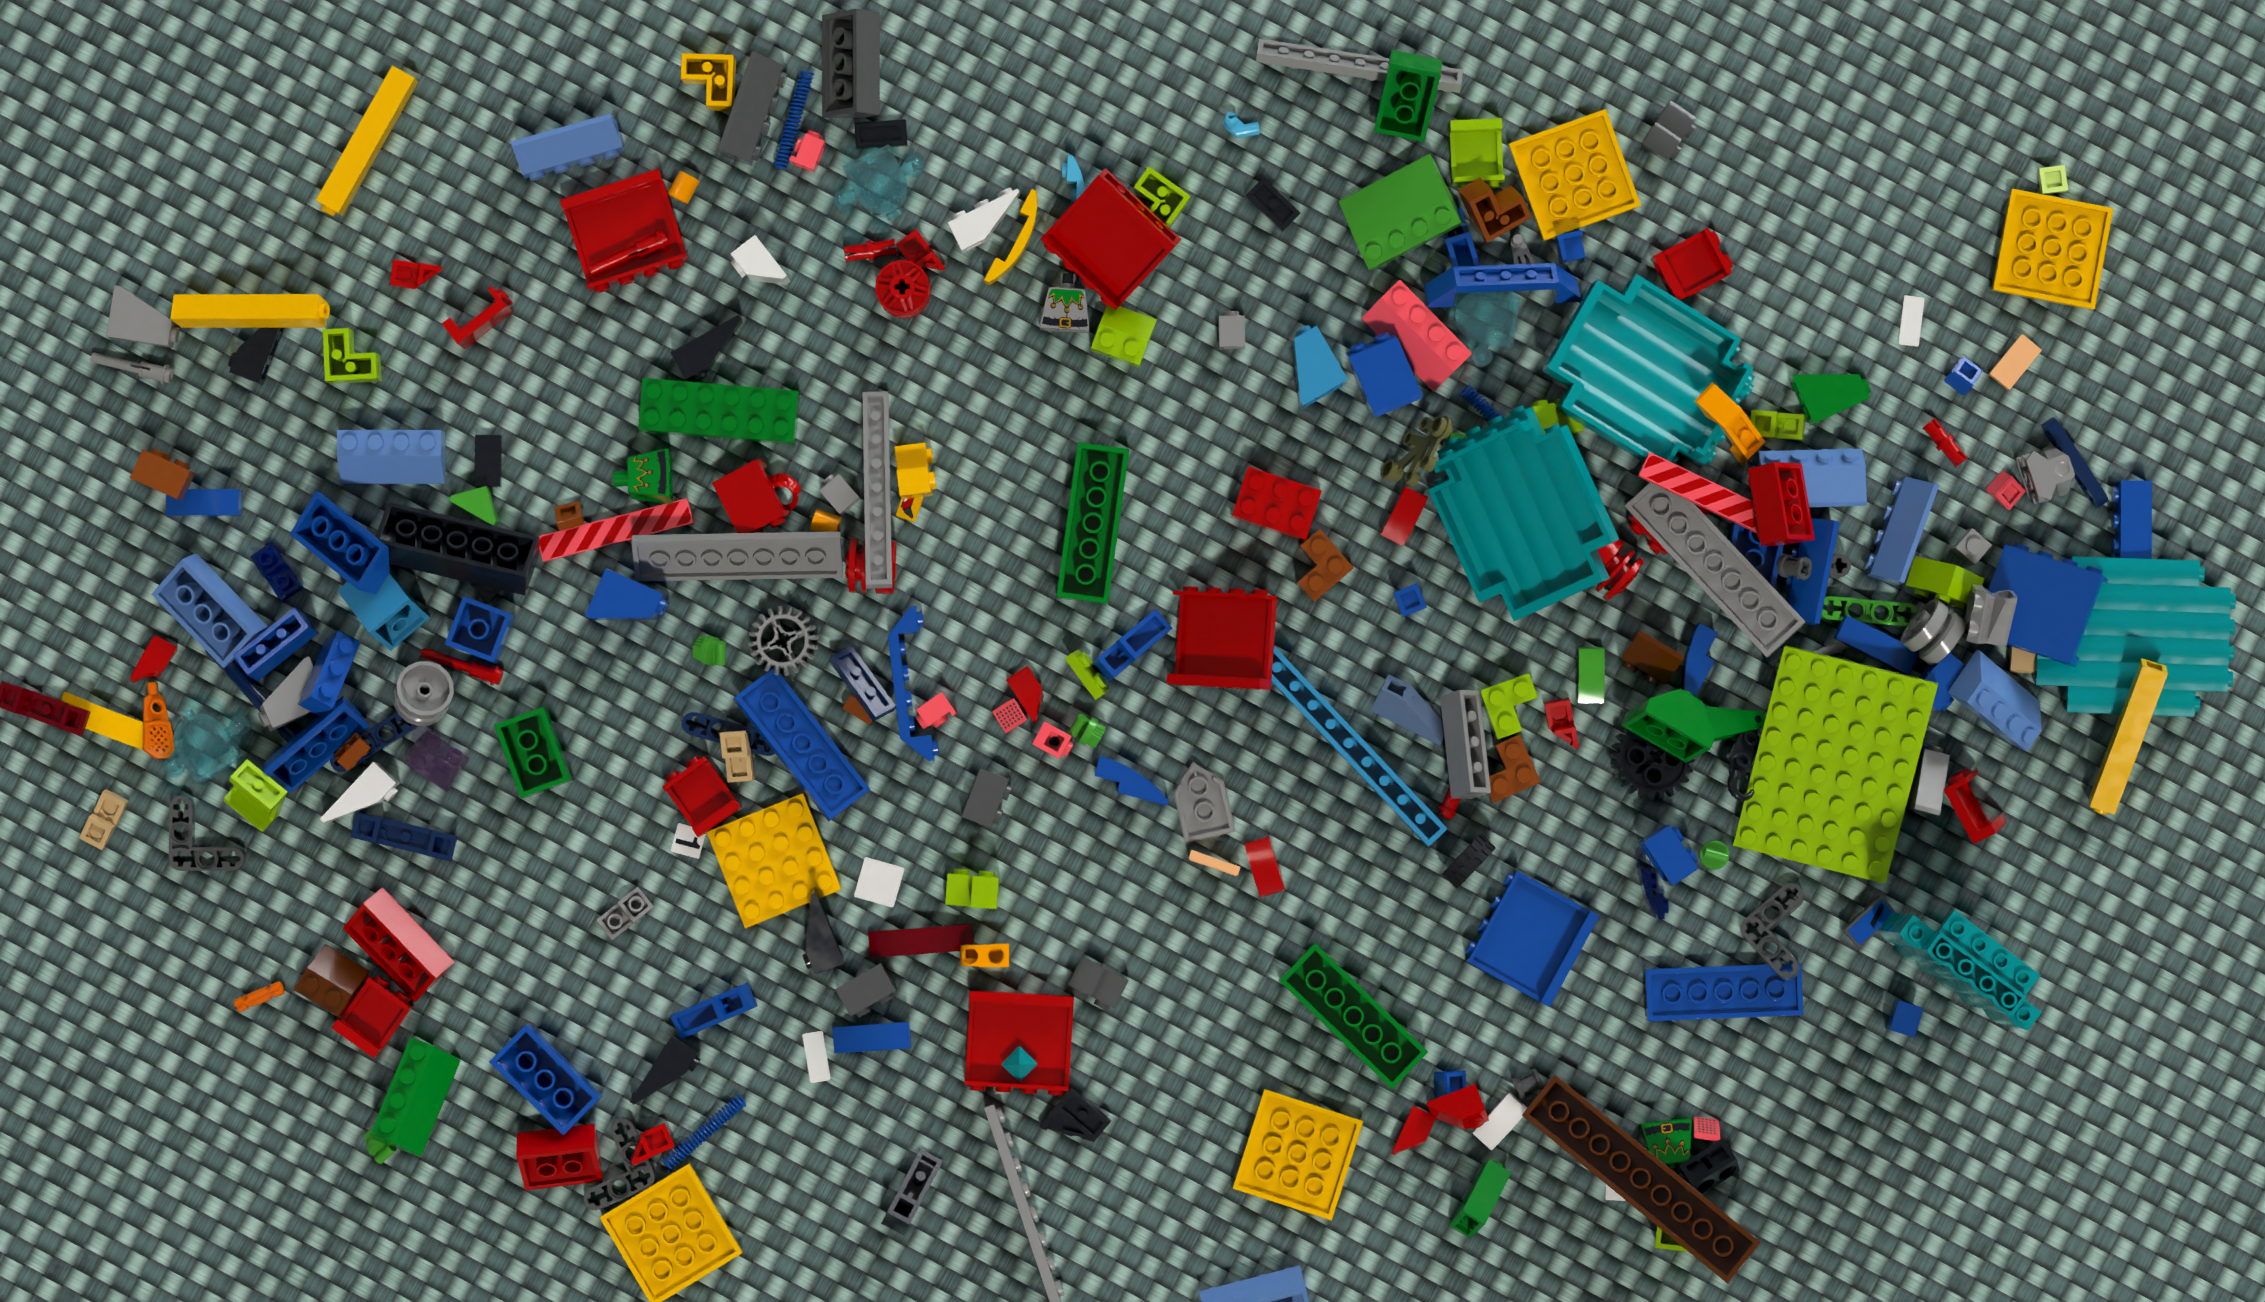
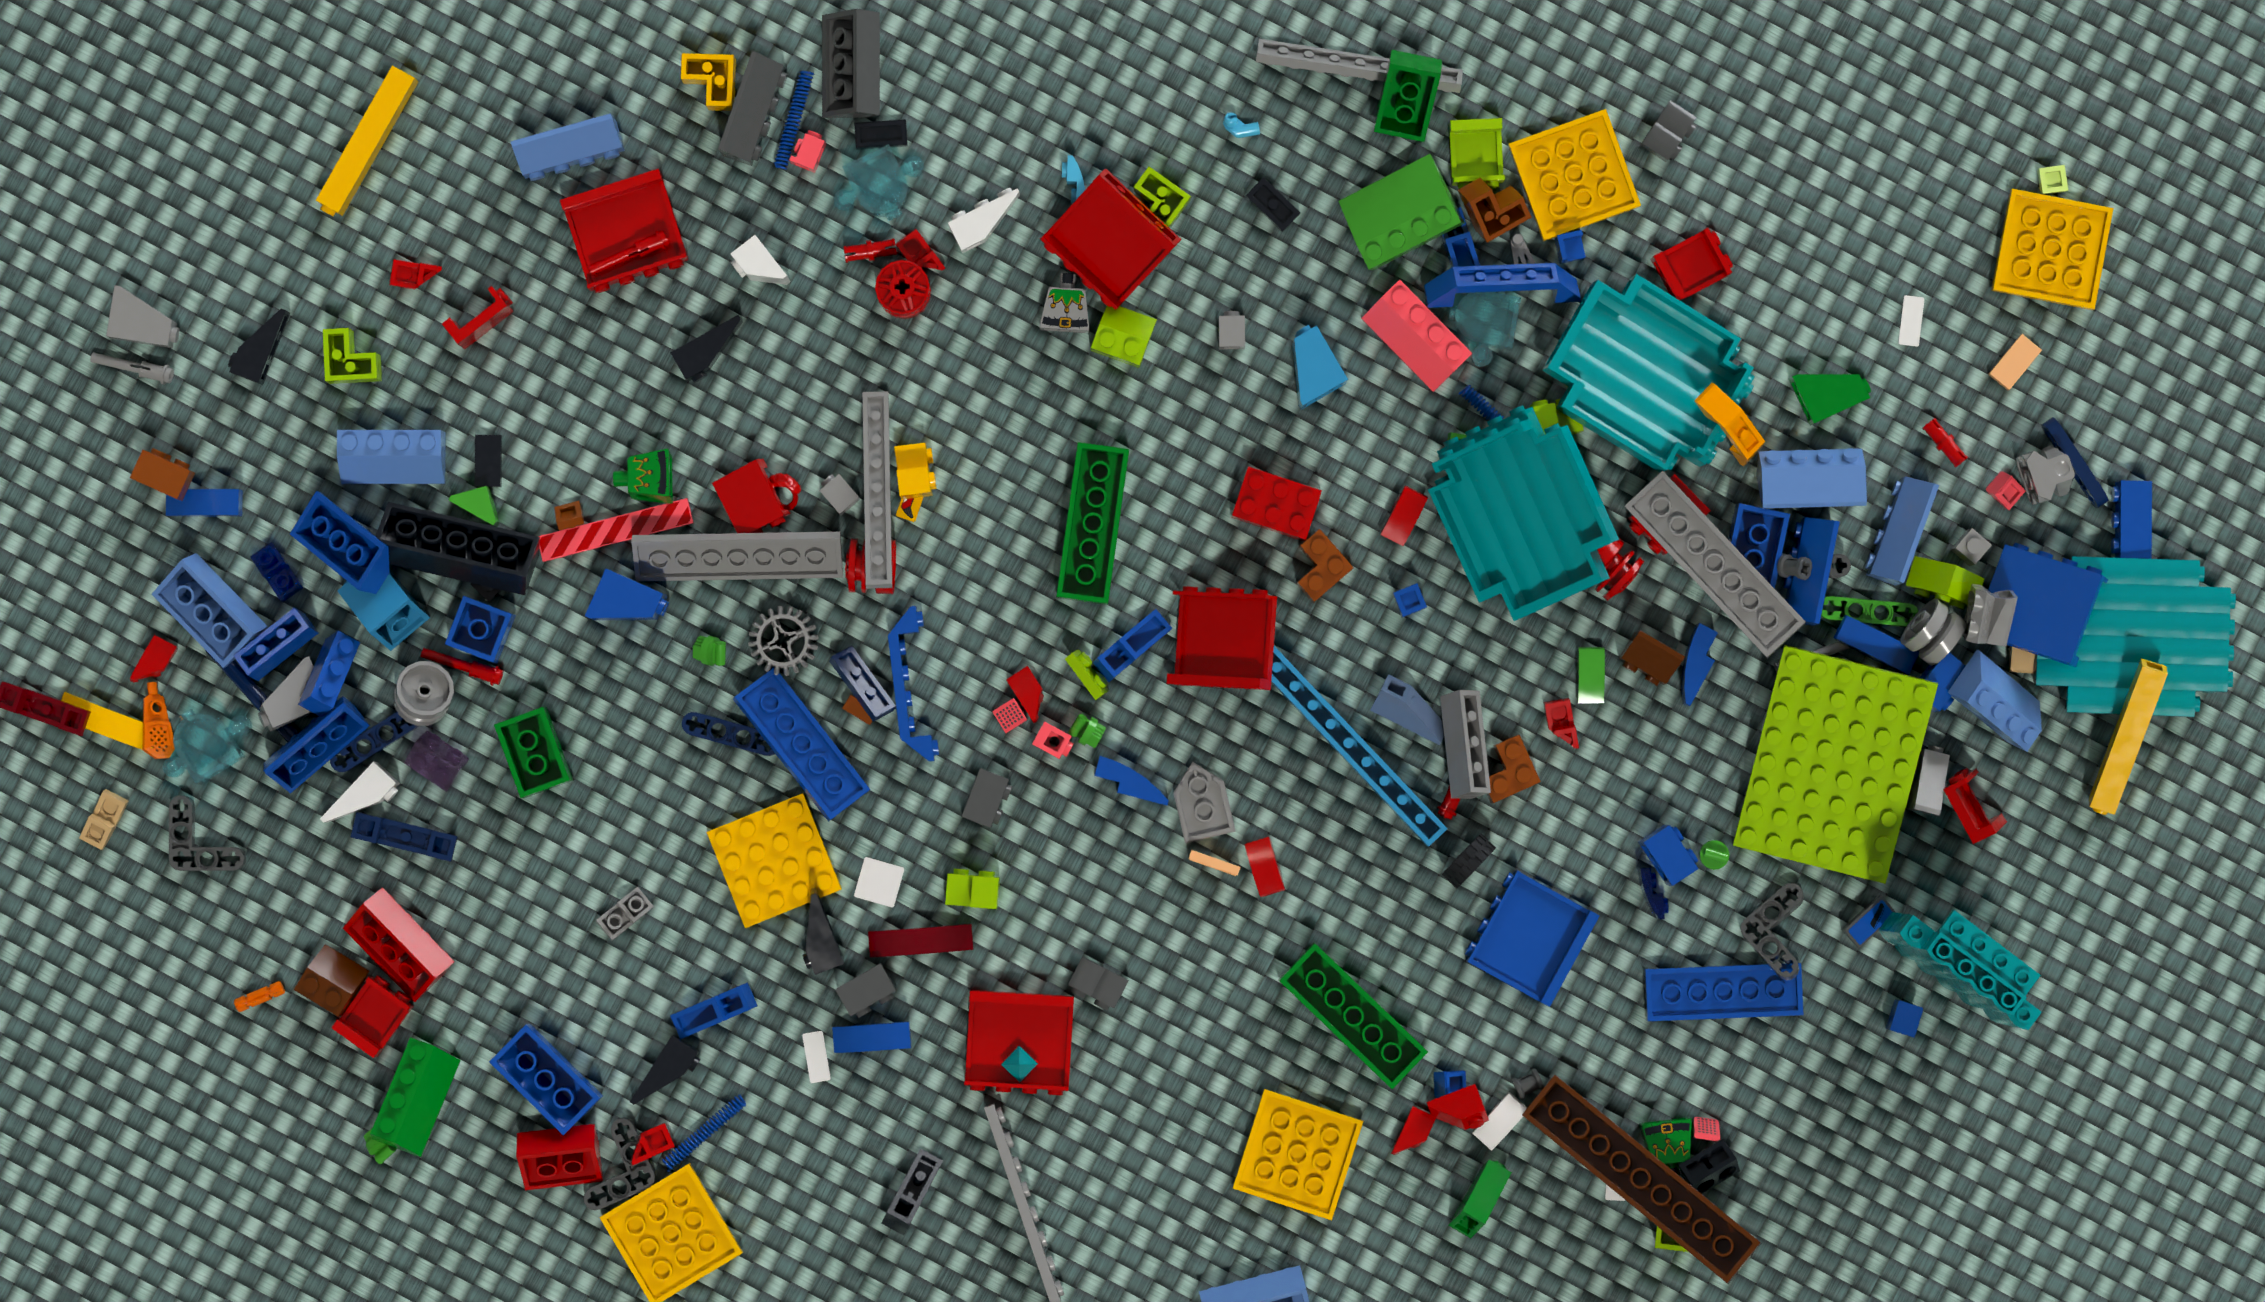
yellow brick [170,294,330,328] -> none
lime panel [223,759,287,832] -> none
dark orange piece [333,732,371,771] -> none
green brick [638,378,800,445] -> none
red panel [662,755,742,837] -> none
light orange beam [667,171,700,204] -> none
white sticker [671,823,706,859] -> none
tan slope [720,730,755,782] -> none
light orange beam [810,509,842,532] -> none
coral brick [915,692,957,730] -> none
light orange leg [960,943,1009,967] -> none
yellow slope [984,189,1038,285] -> none
black wing [1039,1087,1112,1142] -> none
blue slope [1345,332,1423,418] -> none
olive plant [1380,415,1453,486] -> none
lime brick [1480,673,1538,740] -> none
black gear [1610,727,1695,801] -> none
green slope [1621,689,1765,801] -> none
tile [1638,452,1758,533] -> none
red slope [1748,462,1815,546] -> none
lime slope [1750,410,1806,441] -> none
blue slope [1944,355,1983,395] -> none

